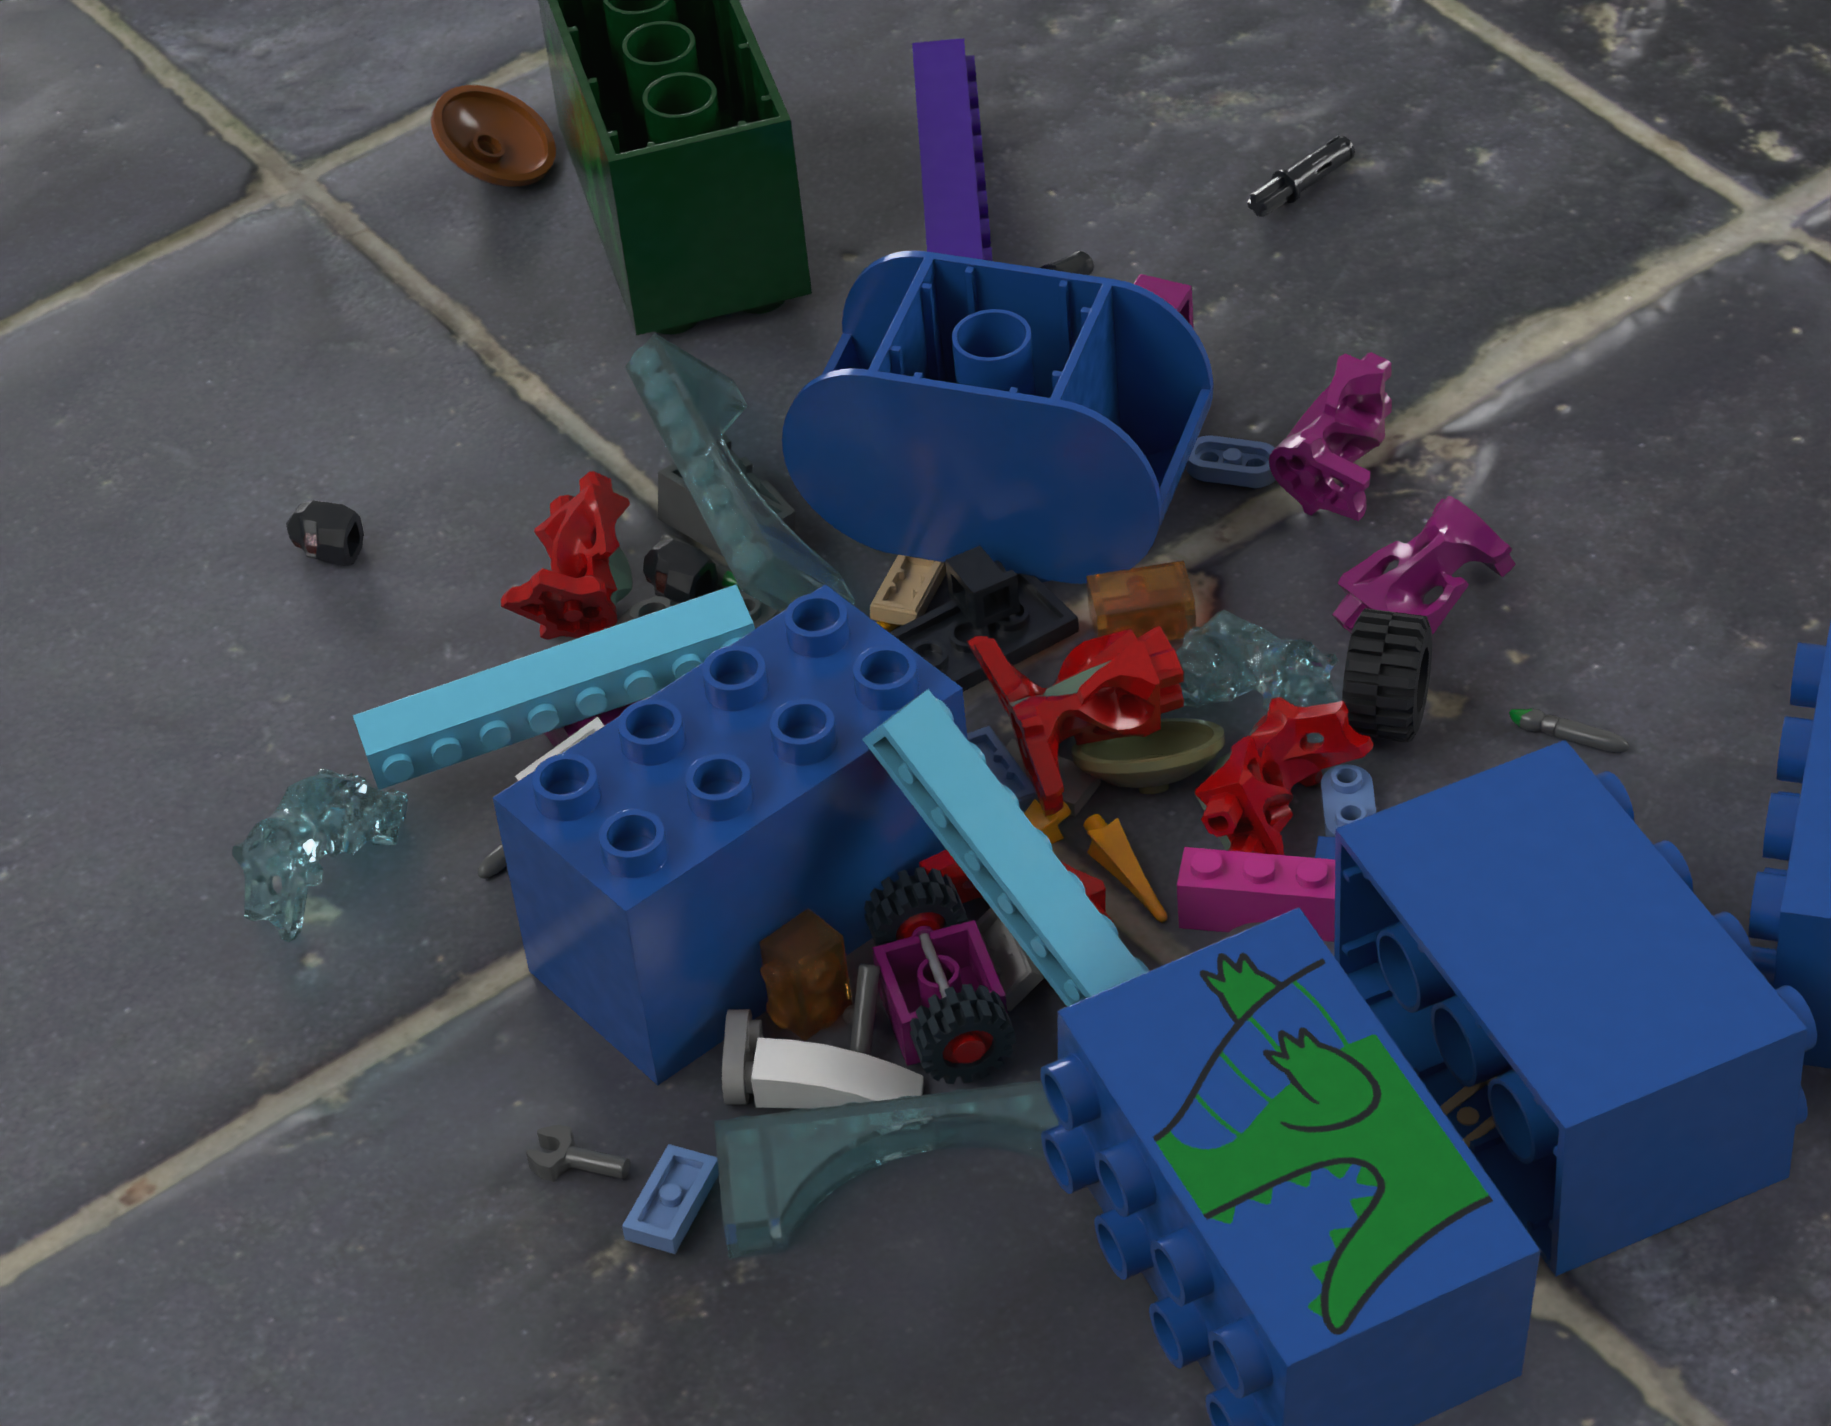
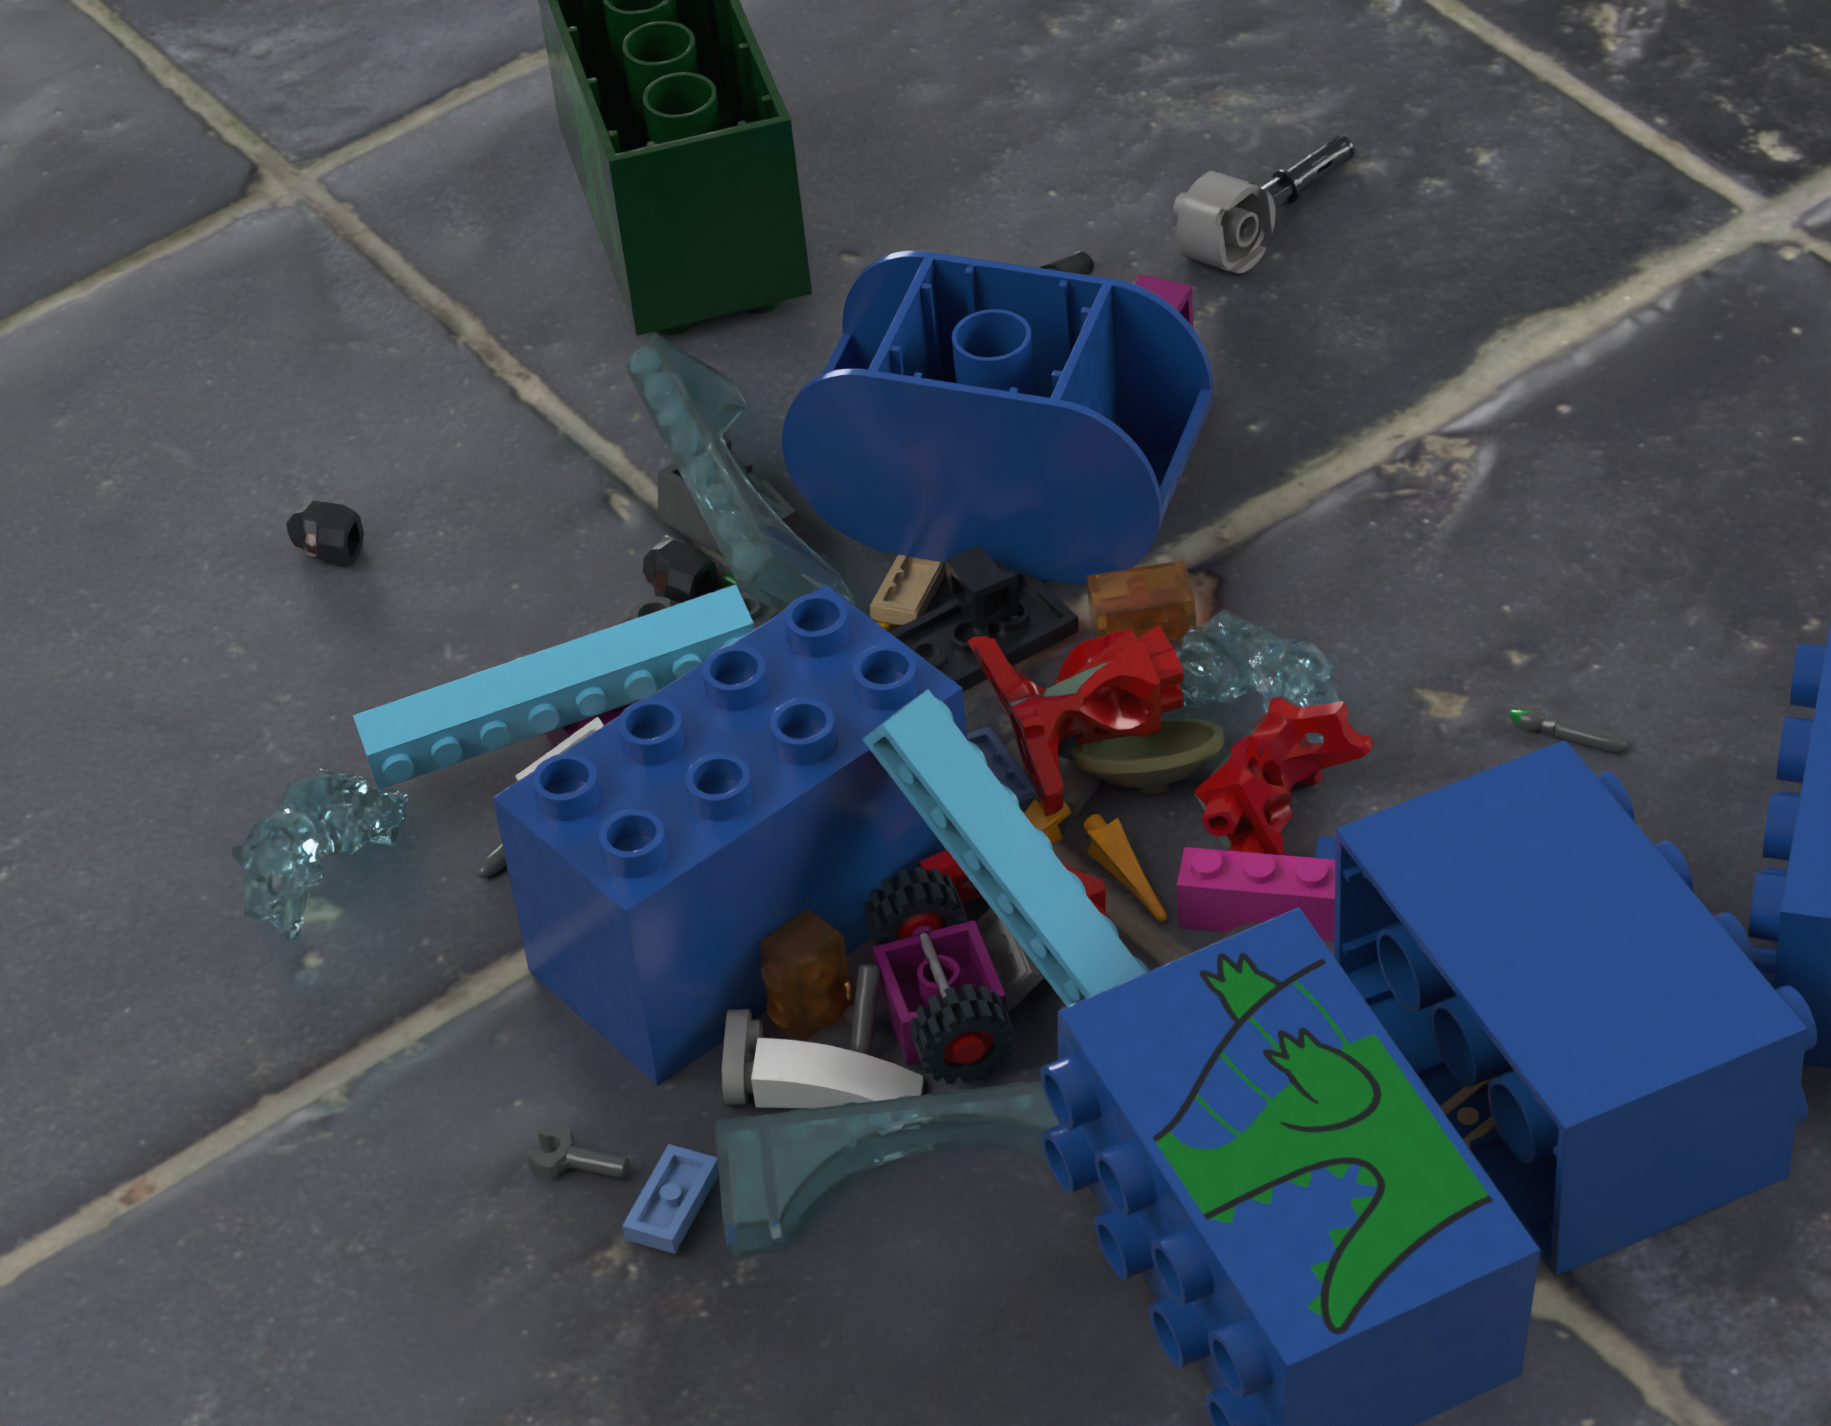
dark orange dish [431,85,556,187] -> none
red hips [501,471,632,640] -> none
dark purple brick [912,38,993,261] -> none
medium blue plate [1186,435,1276,488] -> none
magenta hips [1269,352,1392,521] -> none
medium blue plate [1321,764,1376,837] -> none
magenta hips [1332,496,1516,635] -> none
black tyre [1342,608,1432,743] -> none
none -> light grey brick [1173,171,1276,273]

